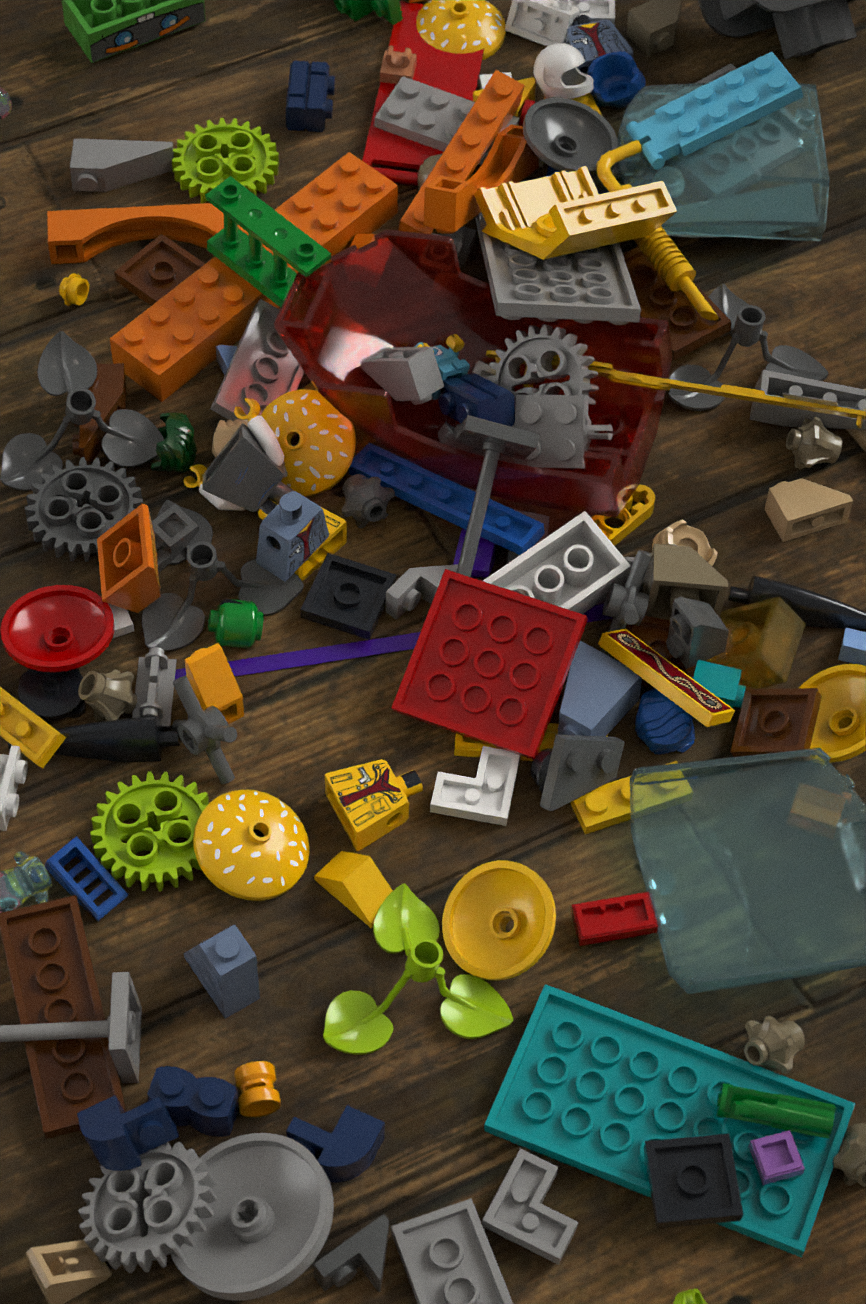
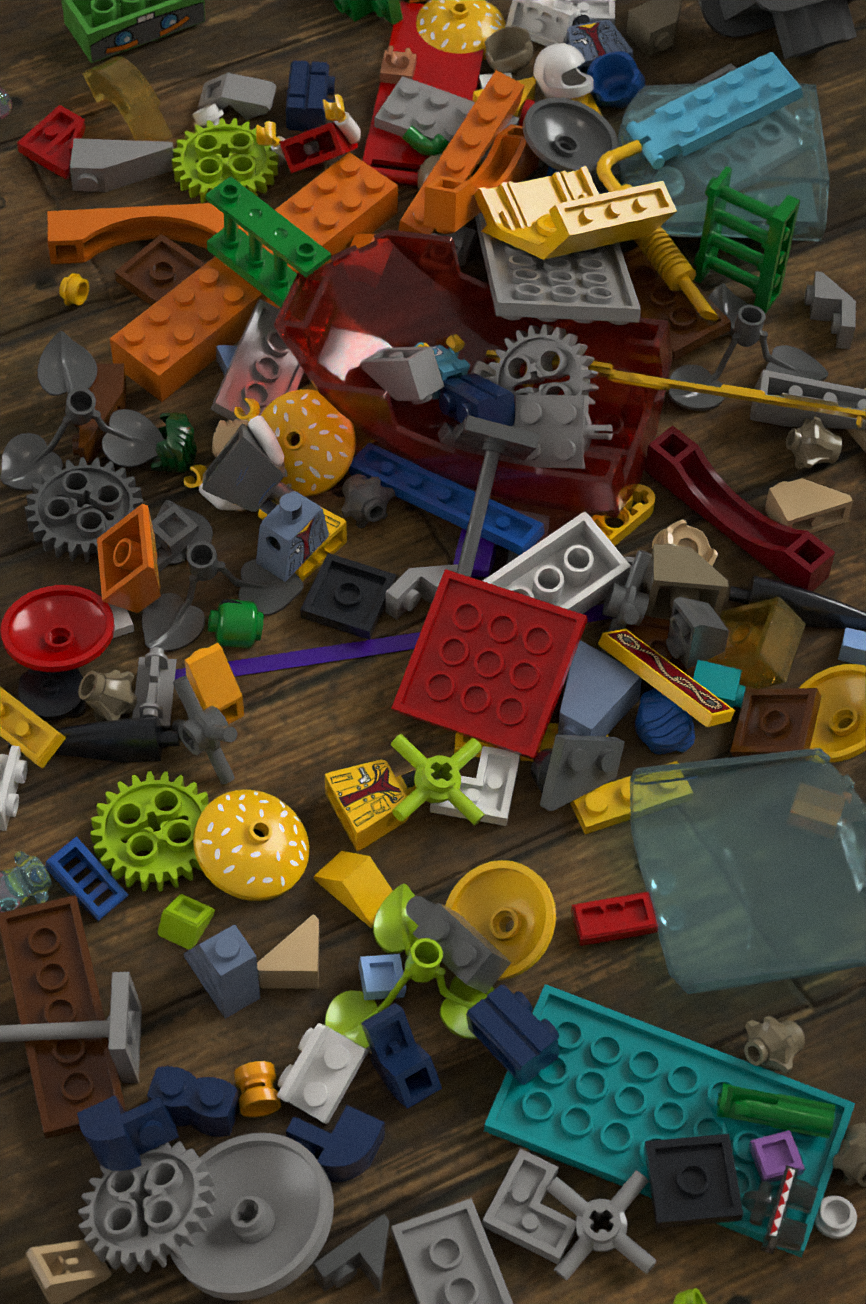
none -> red wing [17,105,86,180]
none -> clear yellow arch [82,56,173,142]
none -> lime slope [158,894,215,950]
none -> white plate [192,103,224,128]
none -> light grey slope [198,73,277,120]
none -> torso [256,94,361,173]
none -> tan slope [257,914,320,989]
none -> white bracket [277,1023,369,1124]
none -> light blue plate [358,954,406,1000]
none -> dark blue brick [361,1003,442,1109]
none -> lime bar [390,734,485,826]
none -> green arm [402,125,450,156]
none -> dark grey brick [406,896,512,994]
none -> dark blue brick [466,984,560,1085]
none -> dark tan hair [485,26,533,73]
none -> light grey bar [547,1170,657,1281]
none -> dark red arch [644,425,835,591]
none -> green fence [693,166,800,314]
none -> clear smoke hips [742,1165,818,1254]
none -> light grey slope [804,271,856,349]
none -> white plate [814,1196,857,1239]

